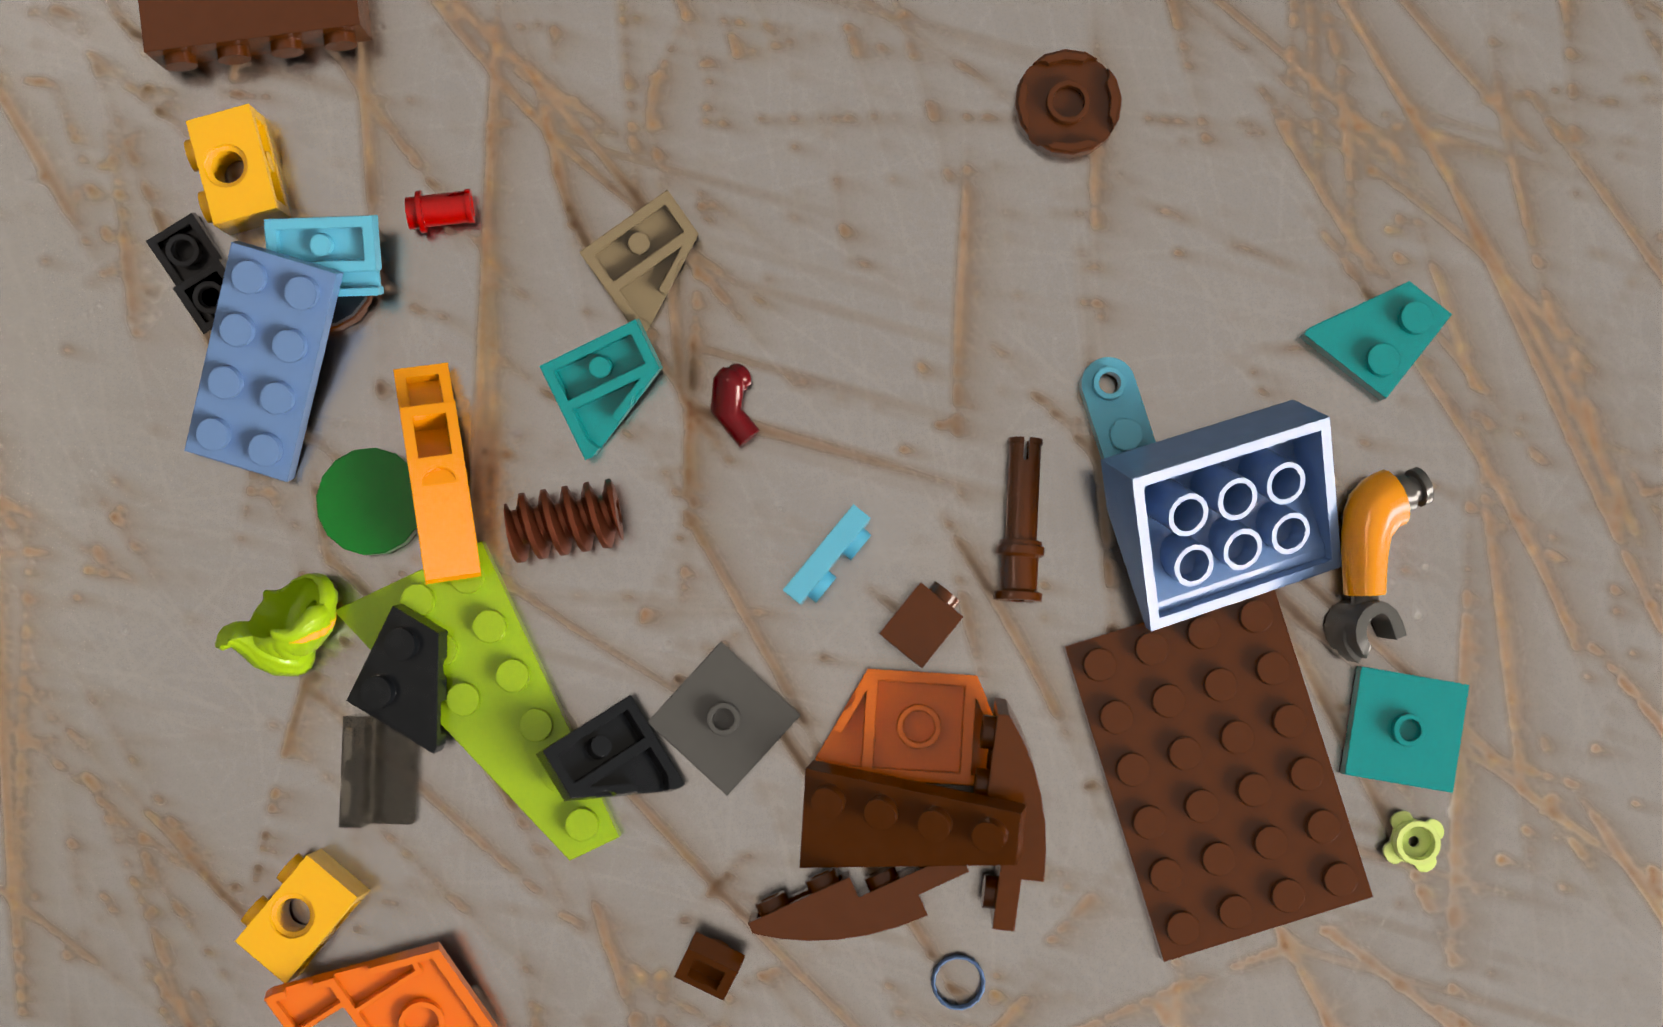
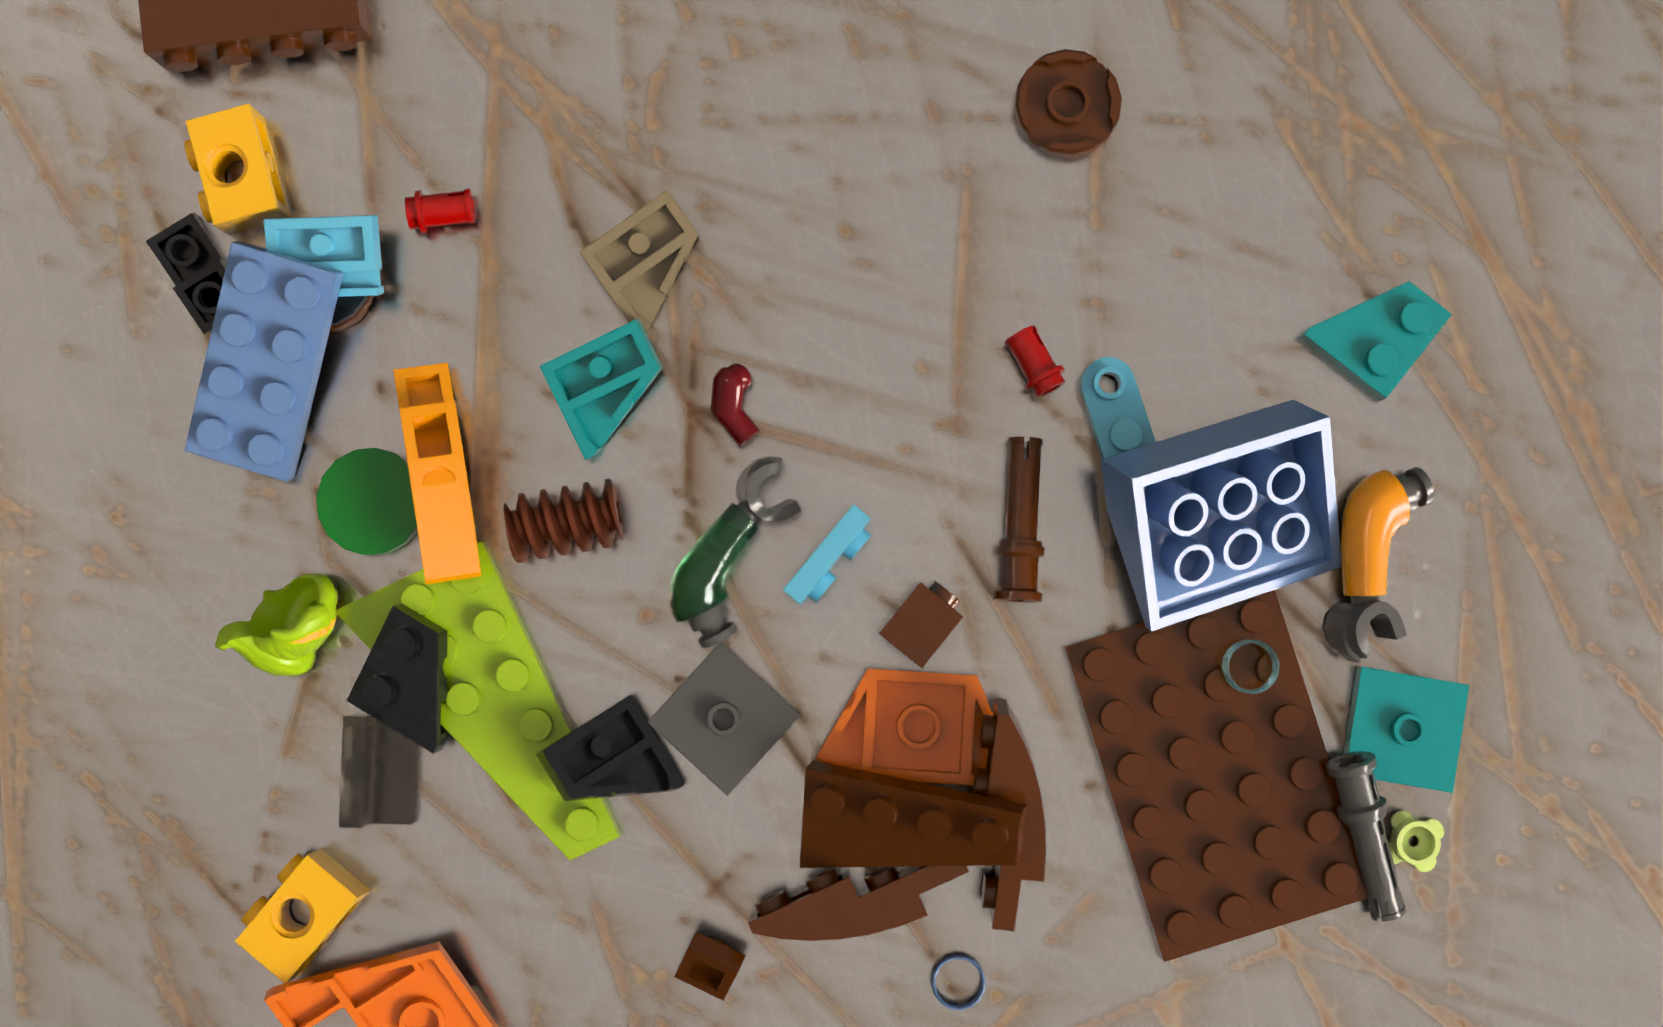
none -> clear green piece [670,456,801,648]
none -> red pin [1005,325,1065,398]
none -> clear light blue axle [1222,639,1279,694]
none -> dark grey pin [1326,751,1406,922]

